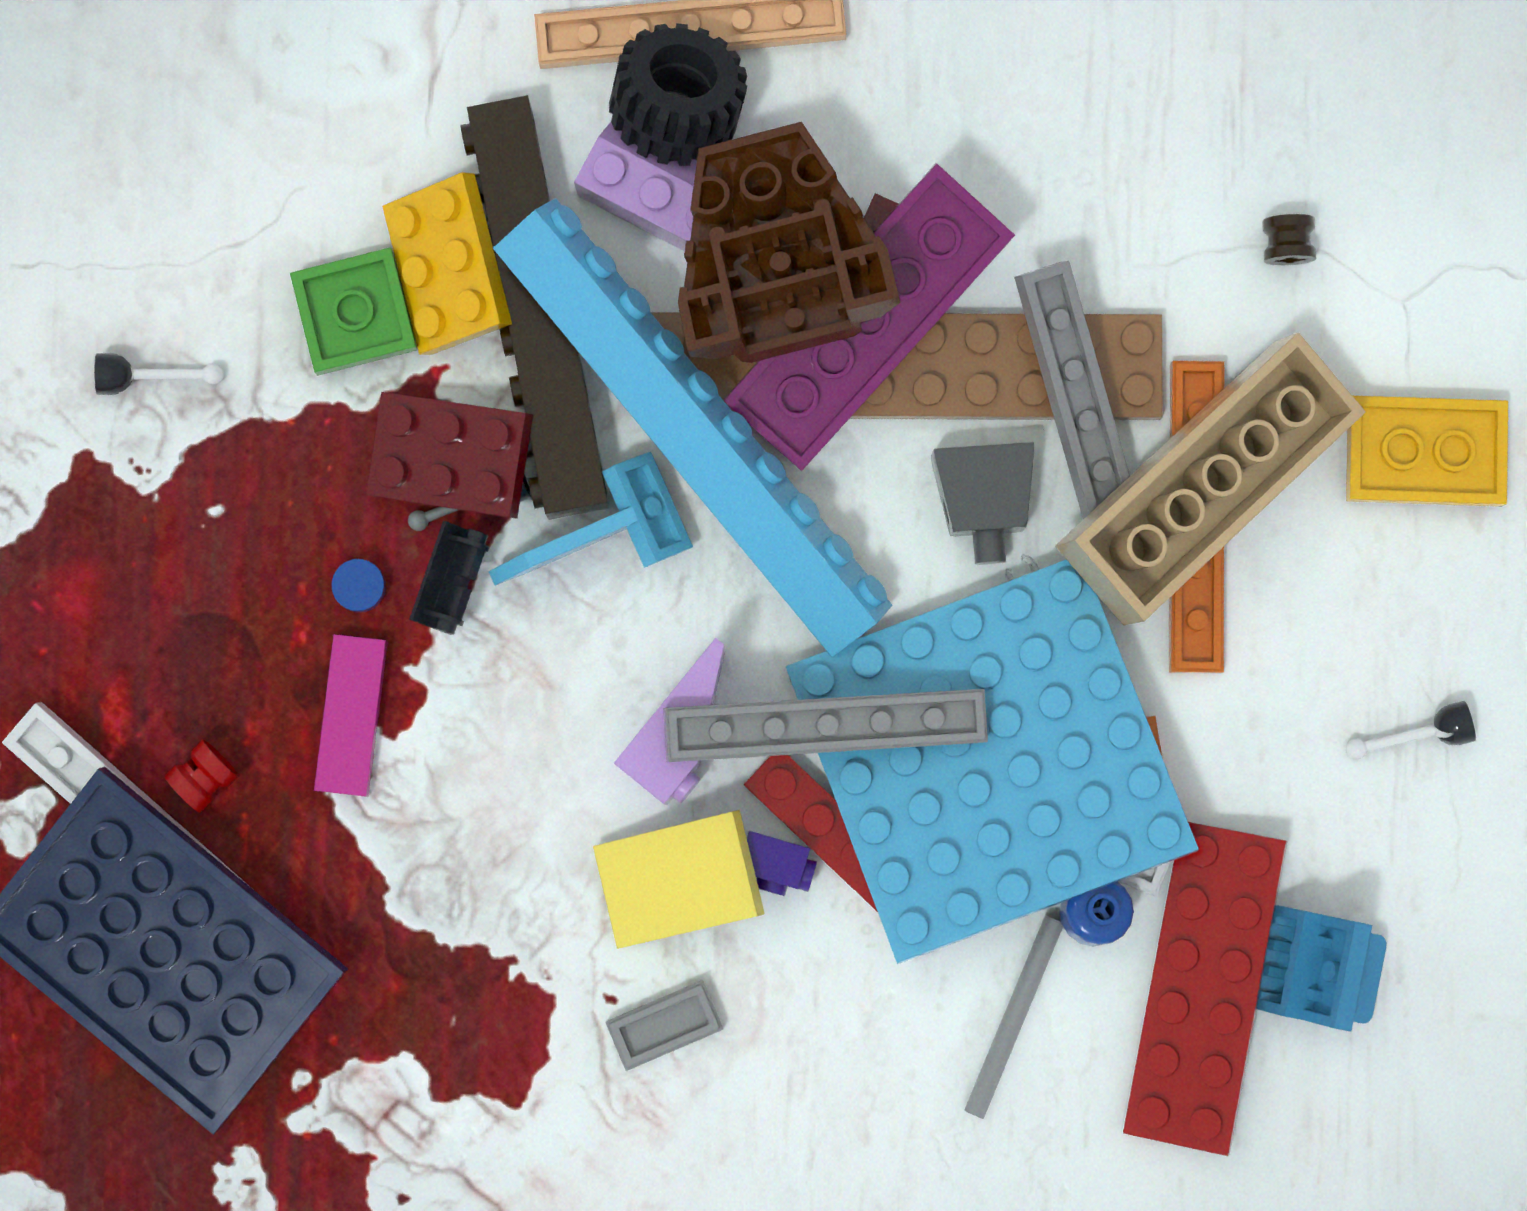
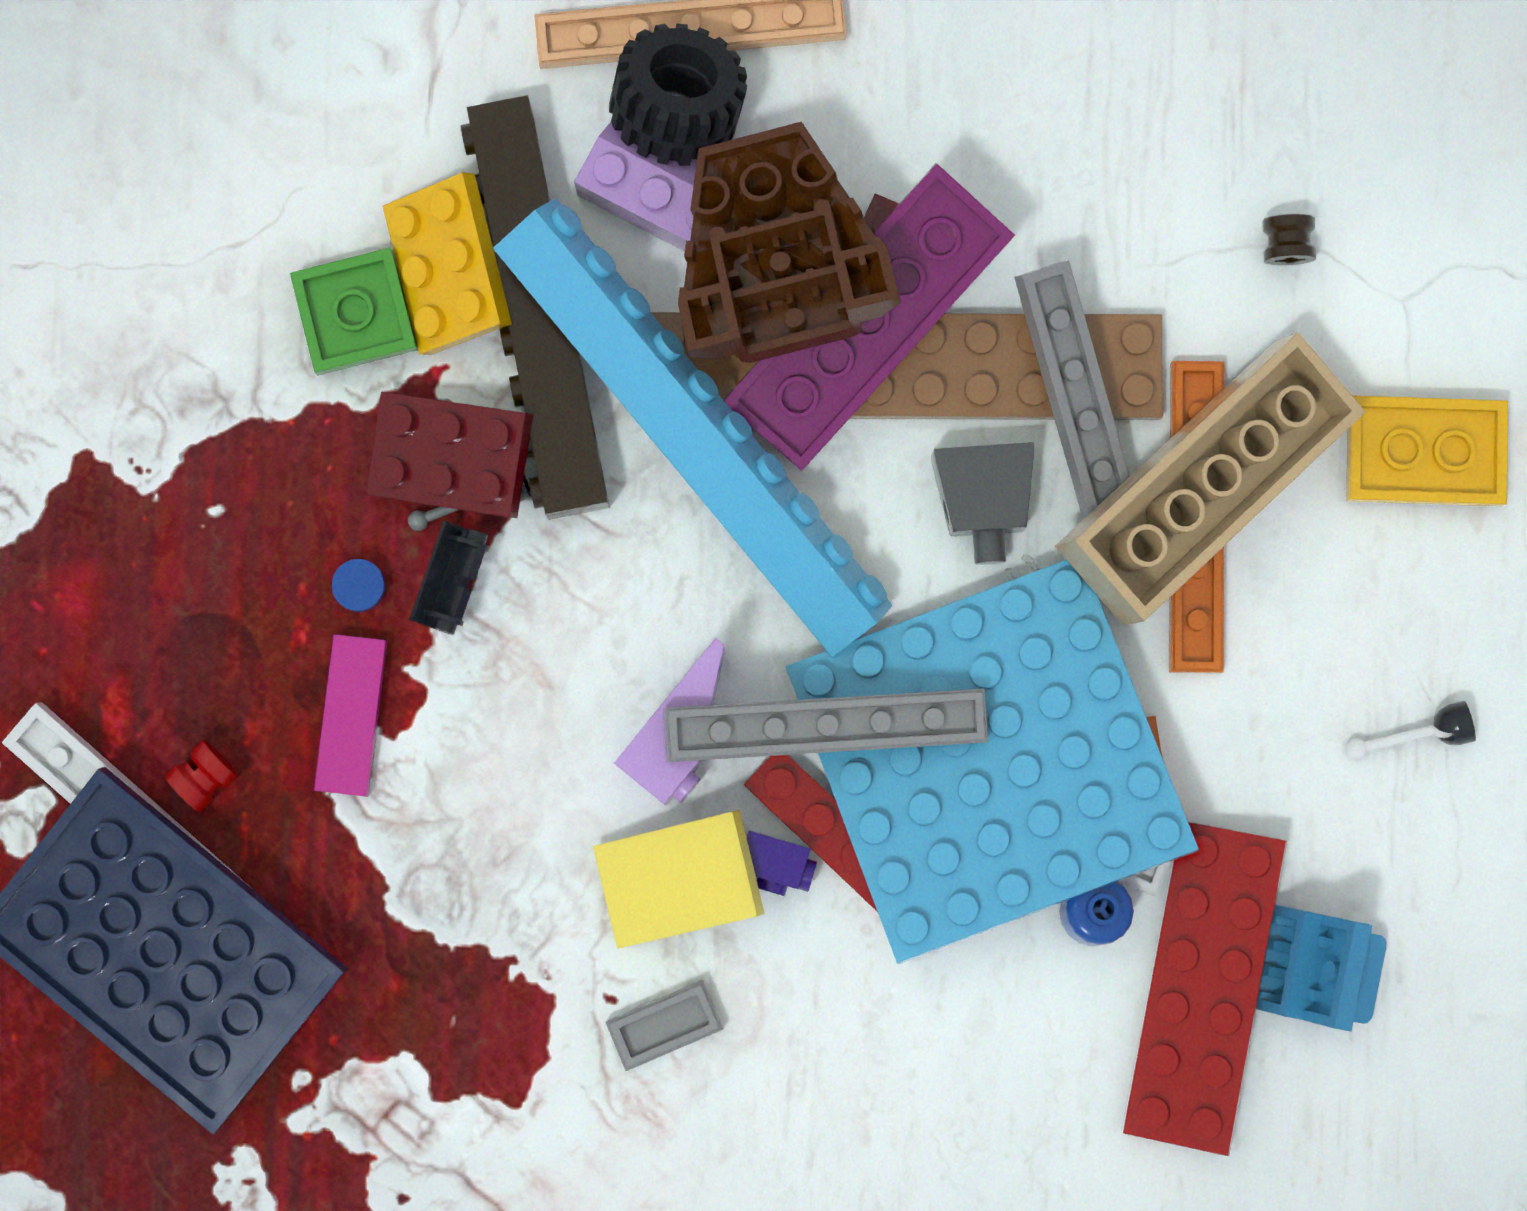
hinge [94,353,223,395] -> none
medium azure piece [488,451,693,586] -> none
light grey bar [964,915,1063,1119] -> none

